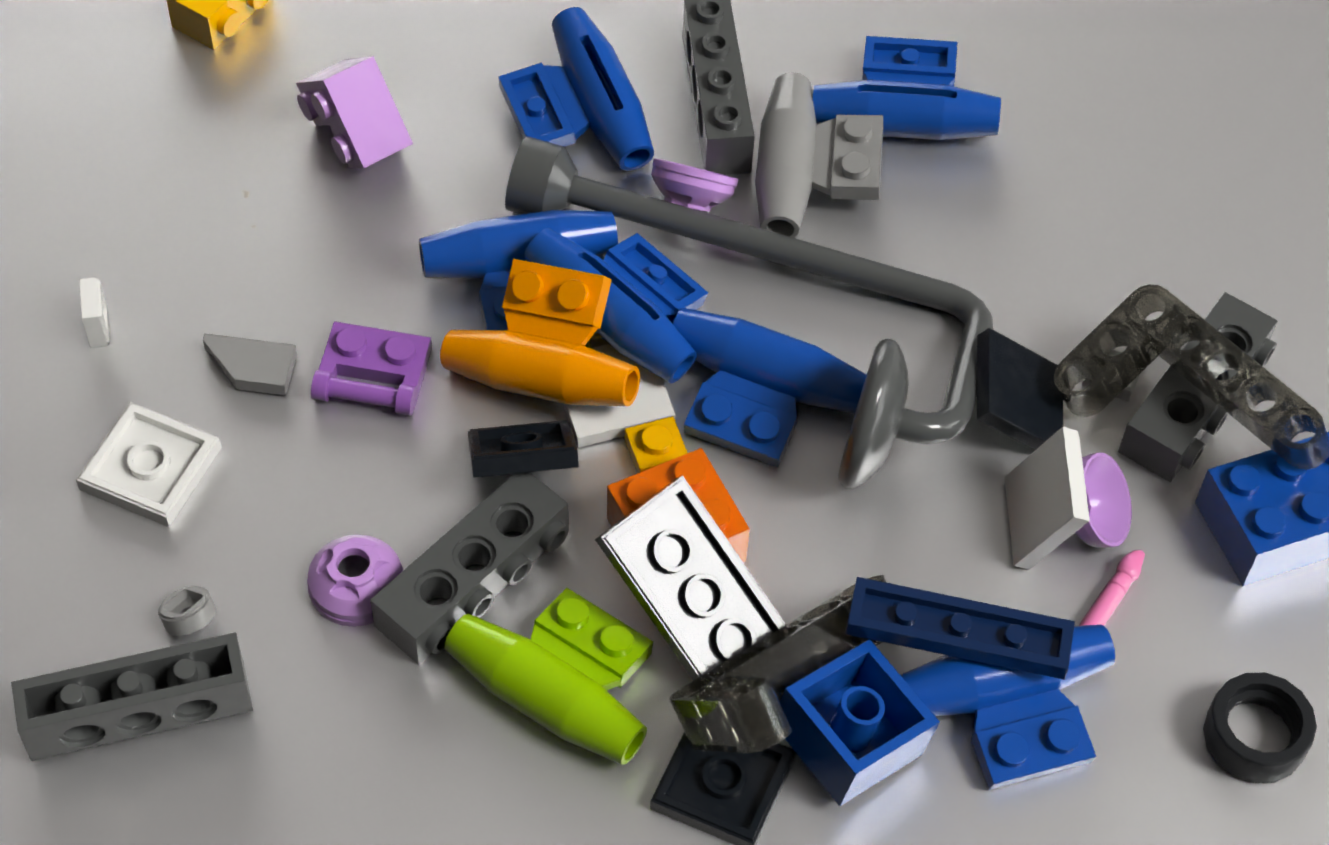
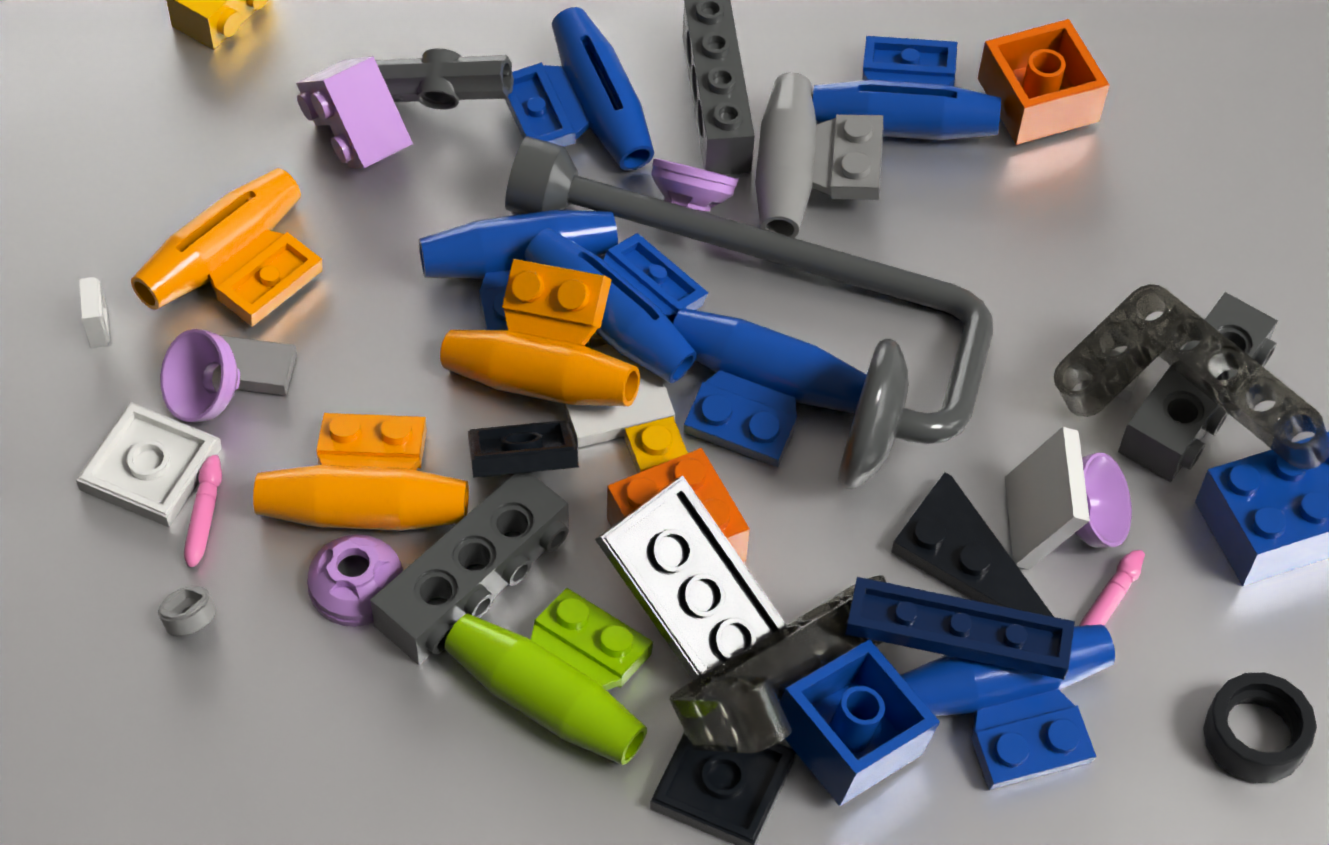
dark grey brick [11,632,253,761] -> none
medium lavender plate [311,321,432,416] -> none
black tile [977,328,1064,450] -> none
none -> light orange plate [131,168,322,327]
none -> lavender piece [160,329,240,423]
none -> bright pink piece [184,455,222,567]
none -> light orange plate [253,413,469,531]
none -> dark grey piece [375,48,514,110]
none -> black wing [891,472,1054,617]
none -> orange brick [977,19,1110,145]

